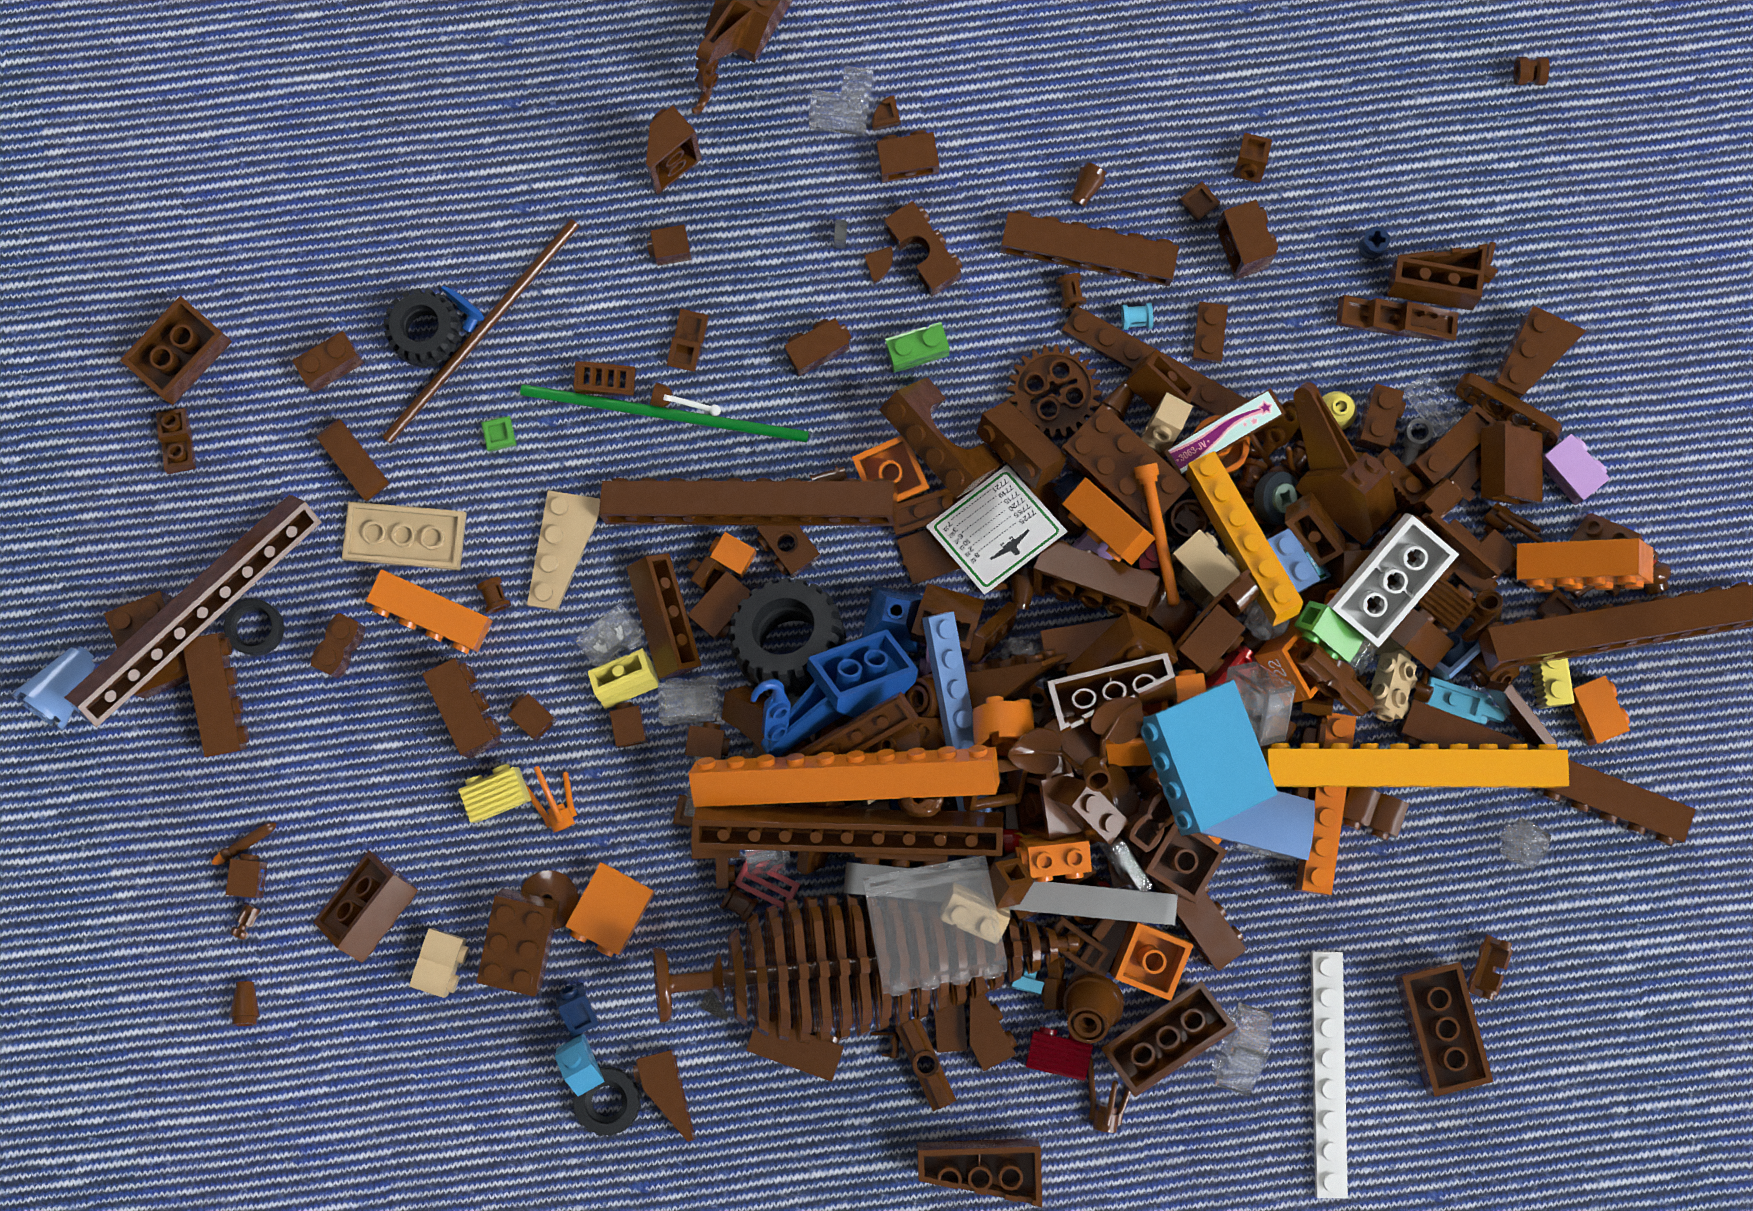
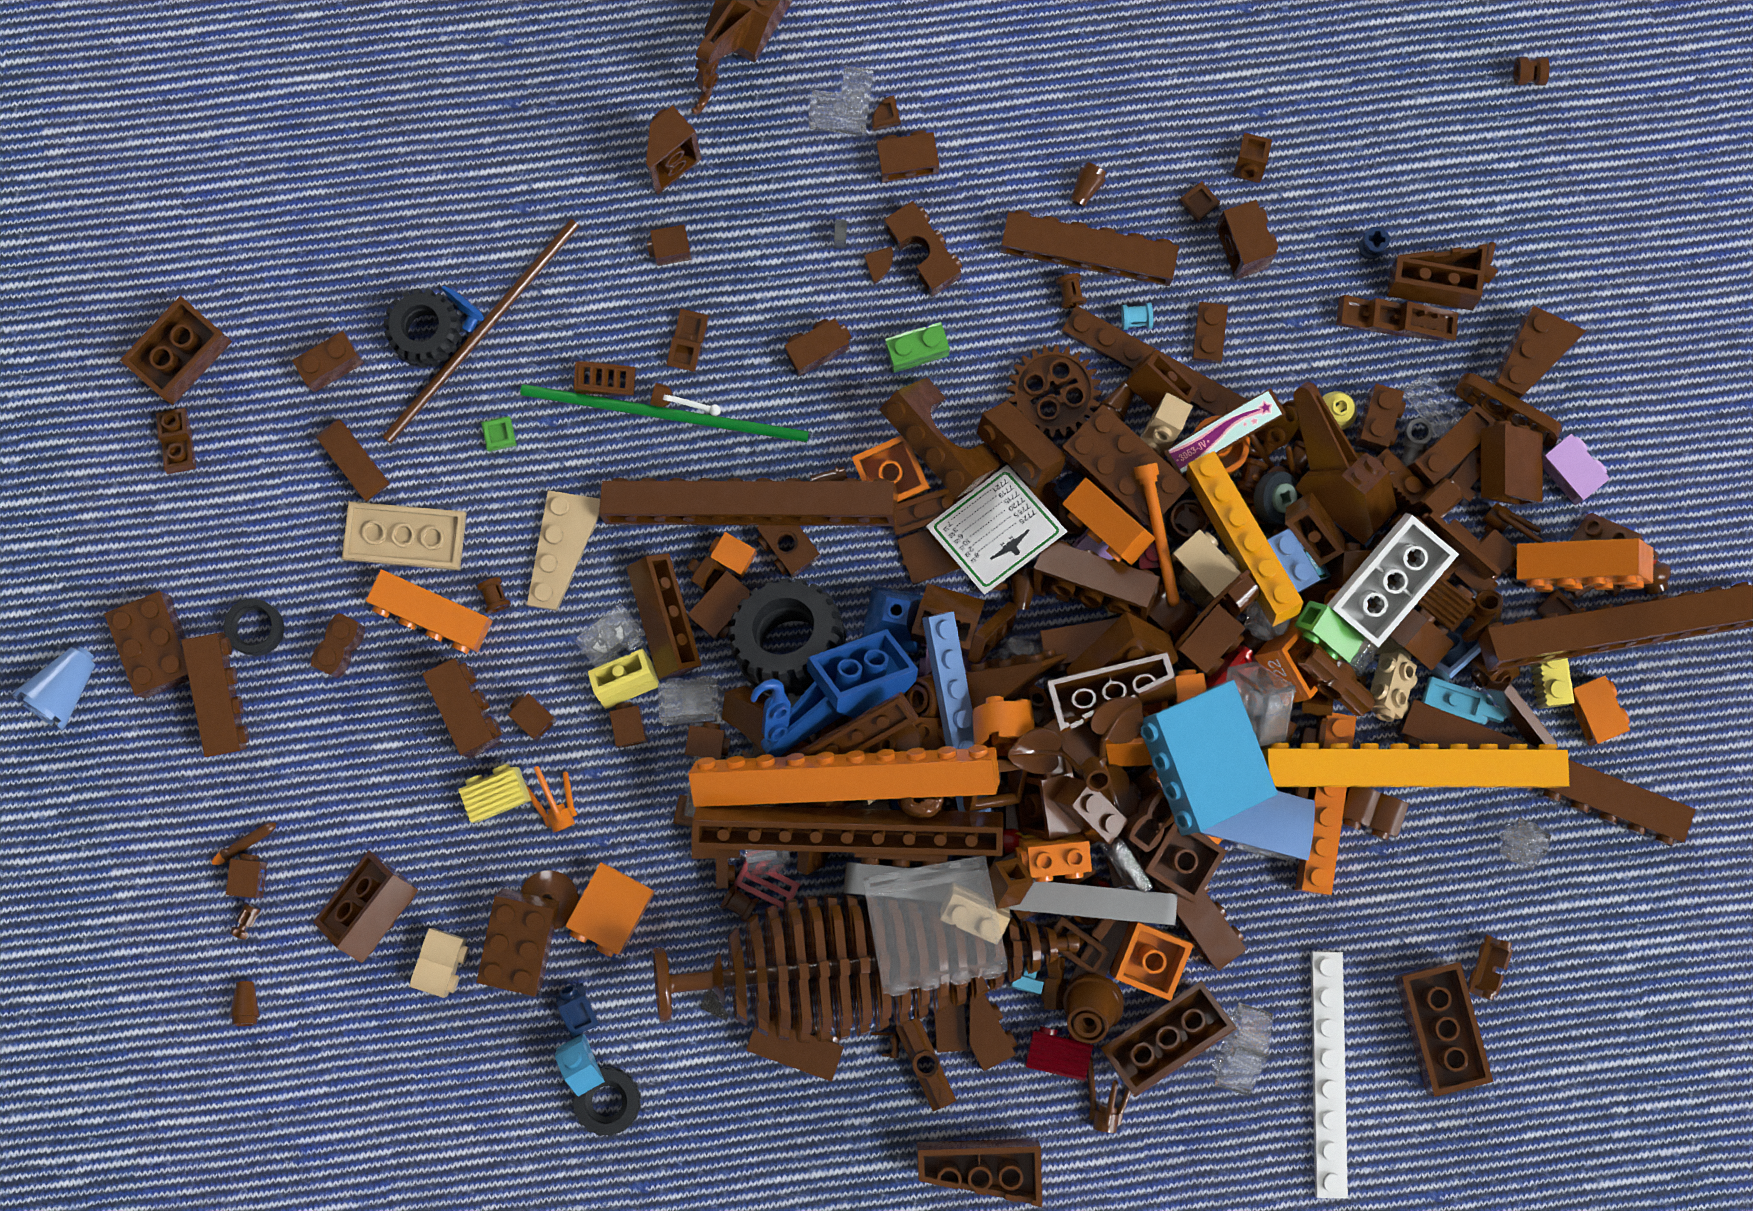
reddish brown brick [64,494,322,728] -> none
reddish brown slope [633,1049,696,1142] -> none
reddish brown hand [1413,668,1434,703] -> none

